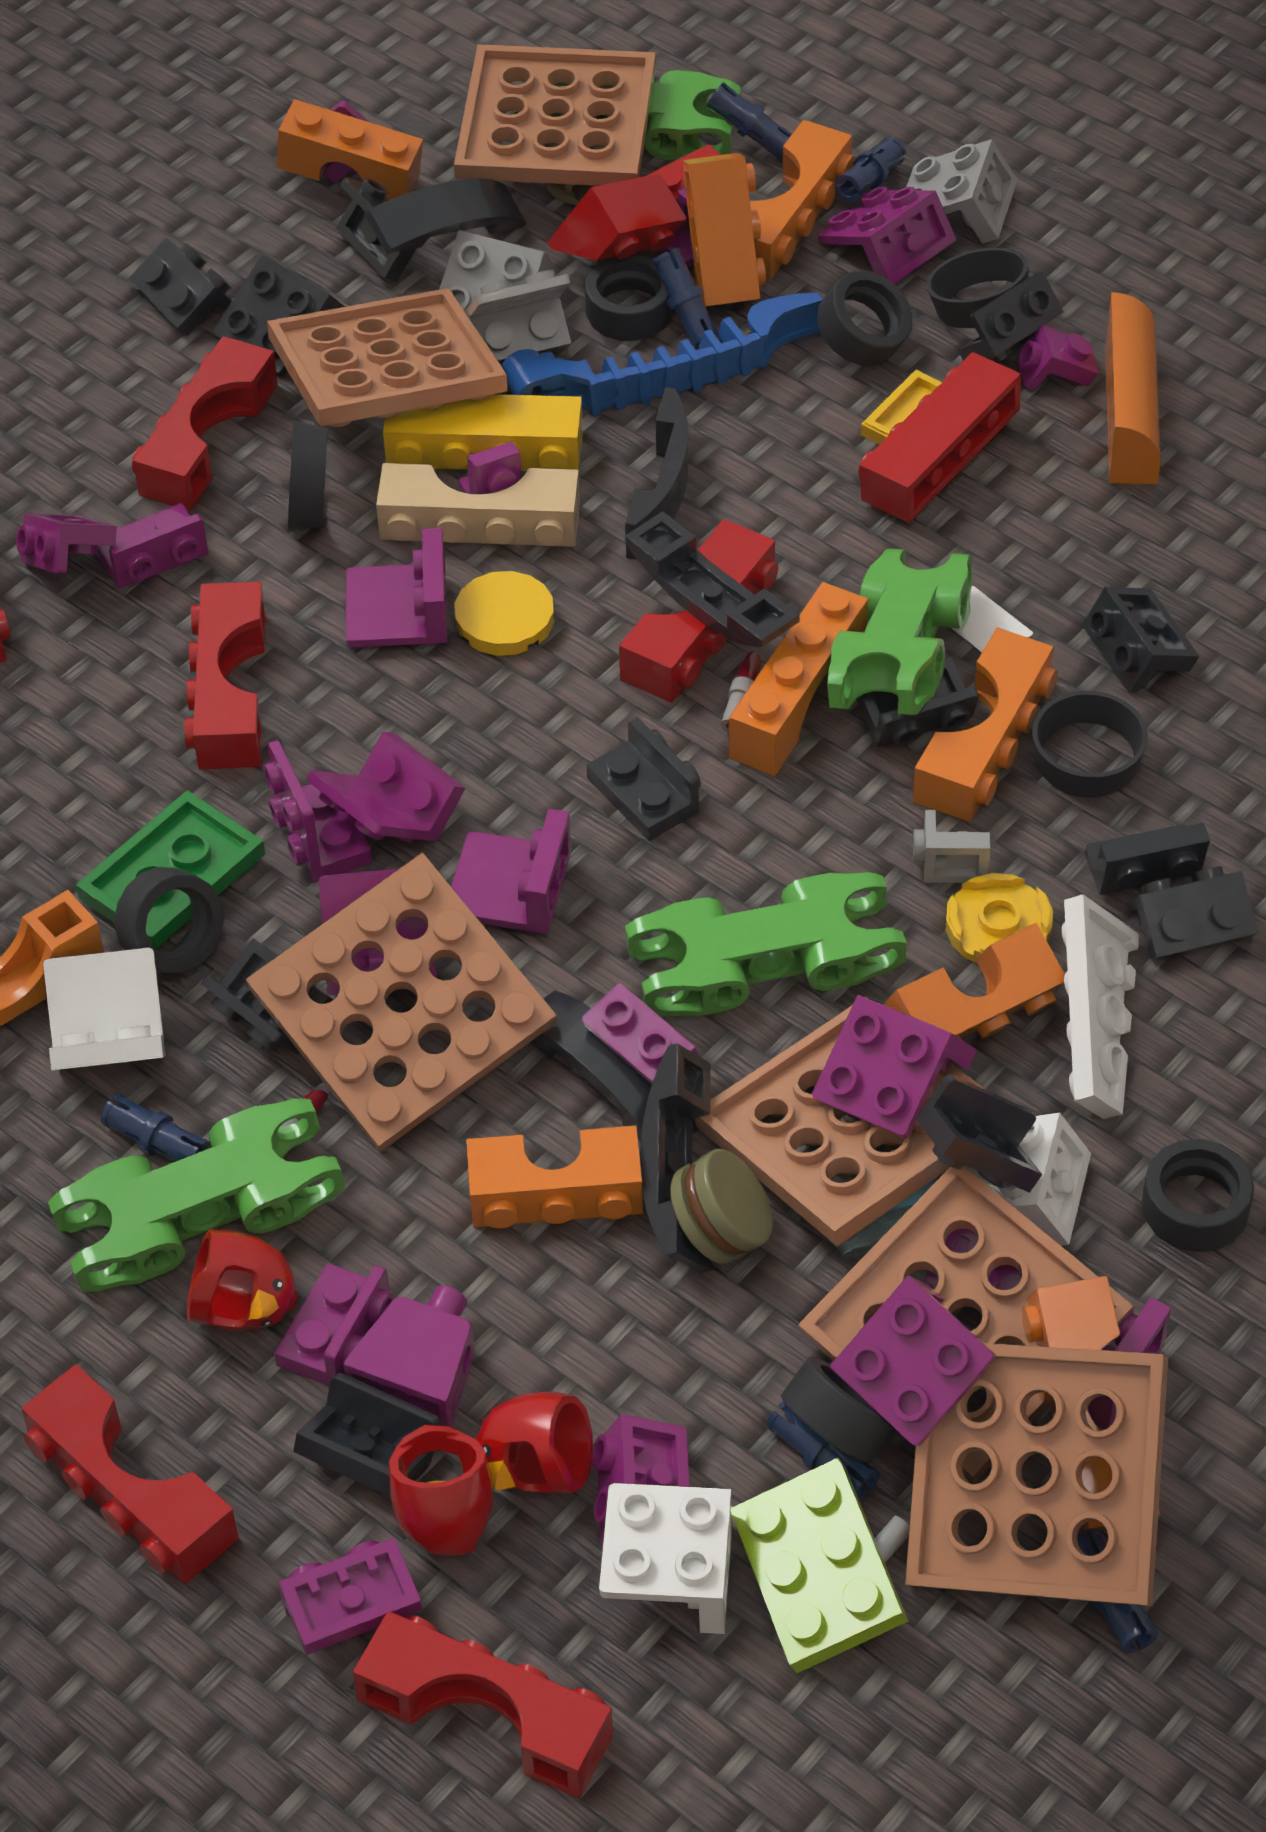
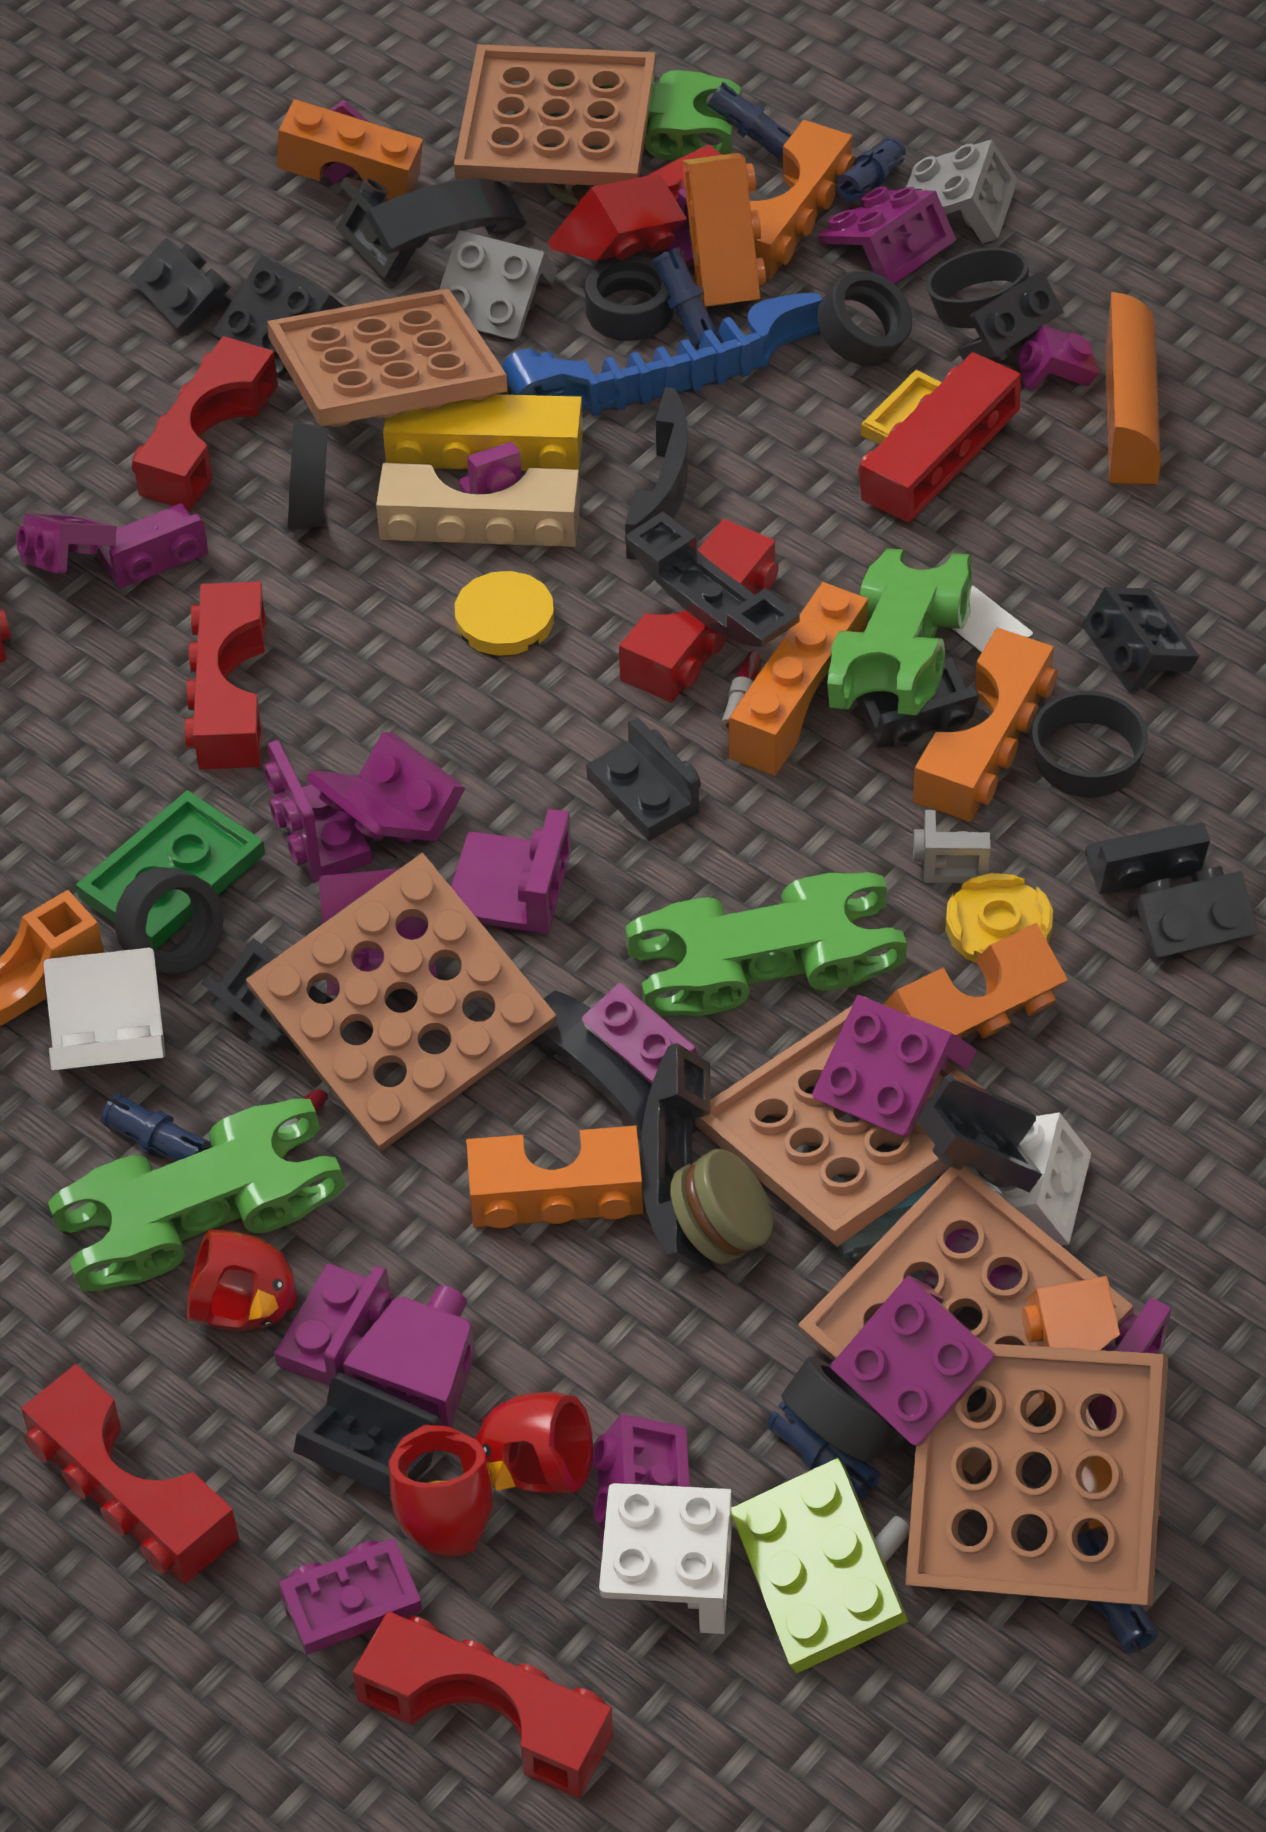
magenta bracket [346,528,447,648] -> none
light grey bracket [465,270,571,363] -> none
white wing [1062,894,1139,1119] -> none
black tyre [1141,1139,1255,1252] -> none

